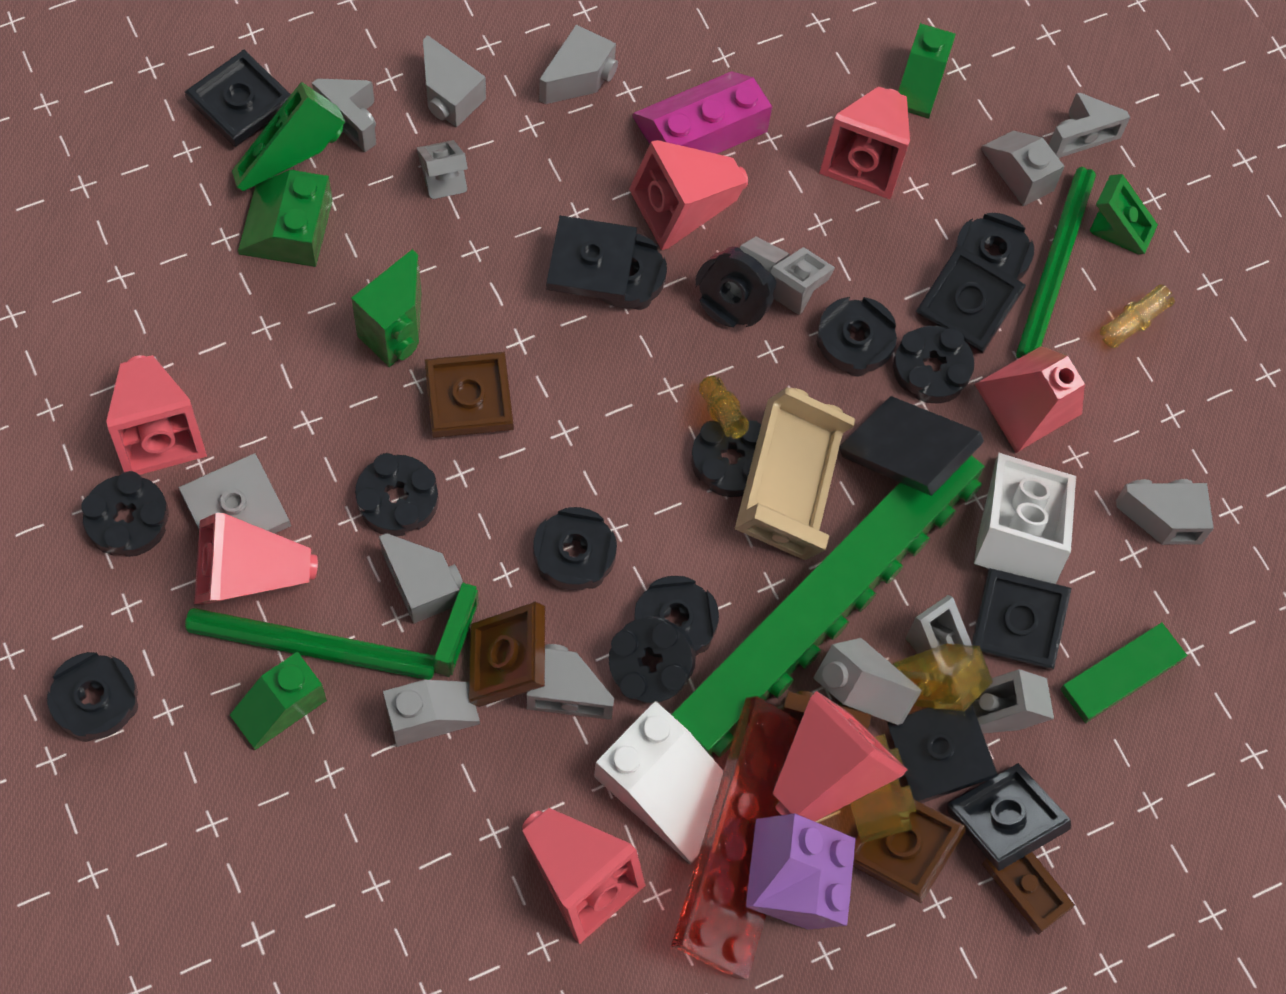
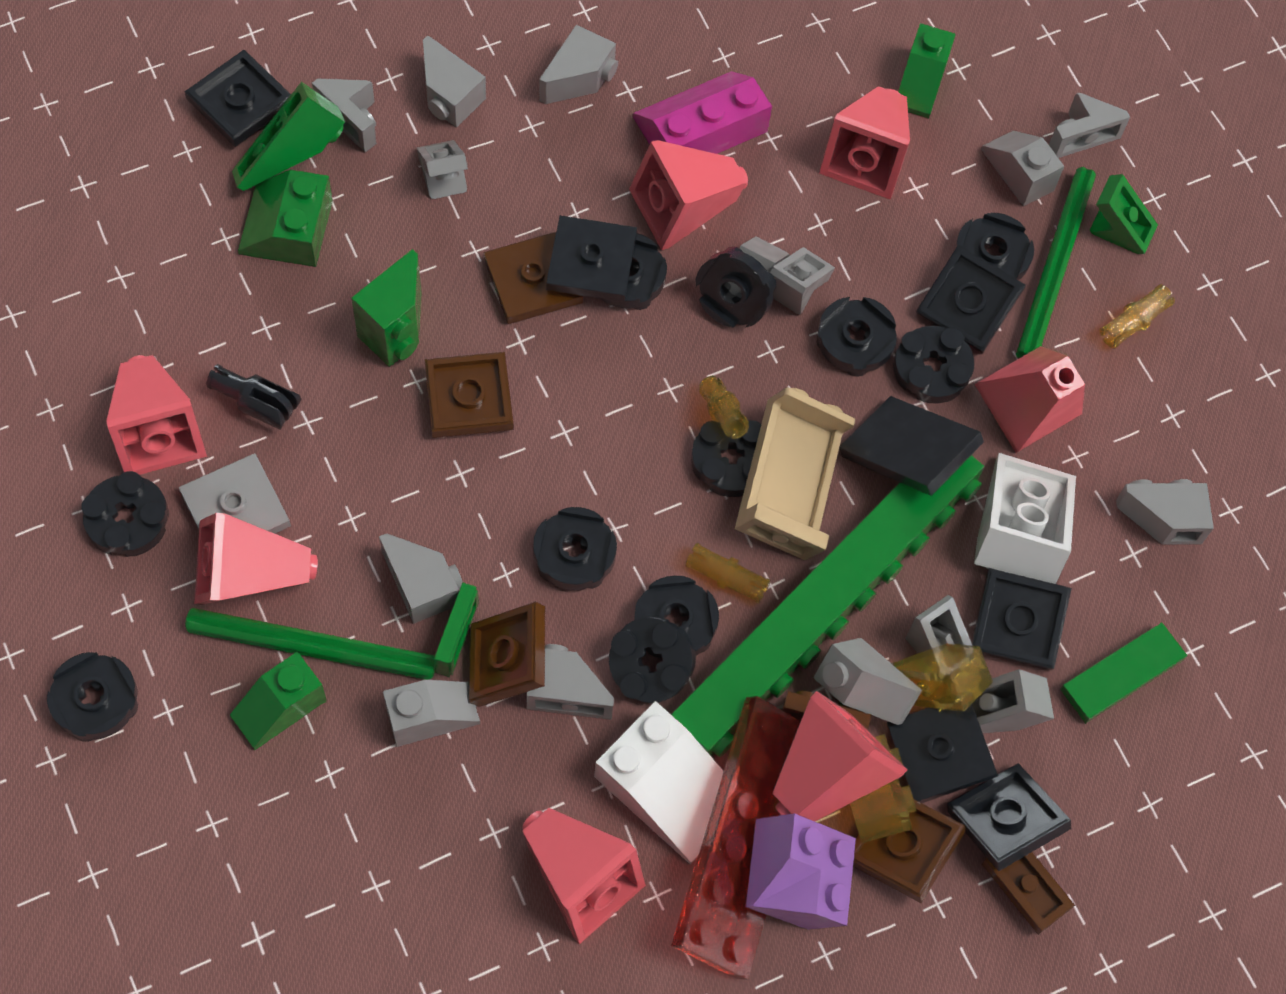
black plate [355,453,439,537] -> none
none -> black arm [206,364,302,430]
none -> reddish brown plate [483,232,583,324]
none -> clear yellow pin [685,543,771,604]

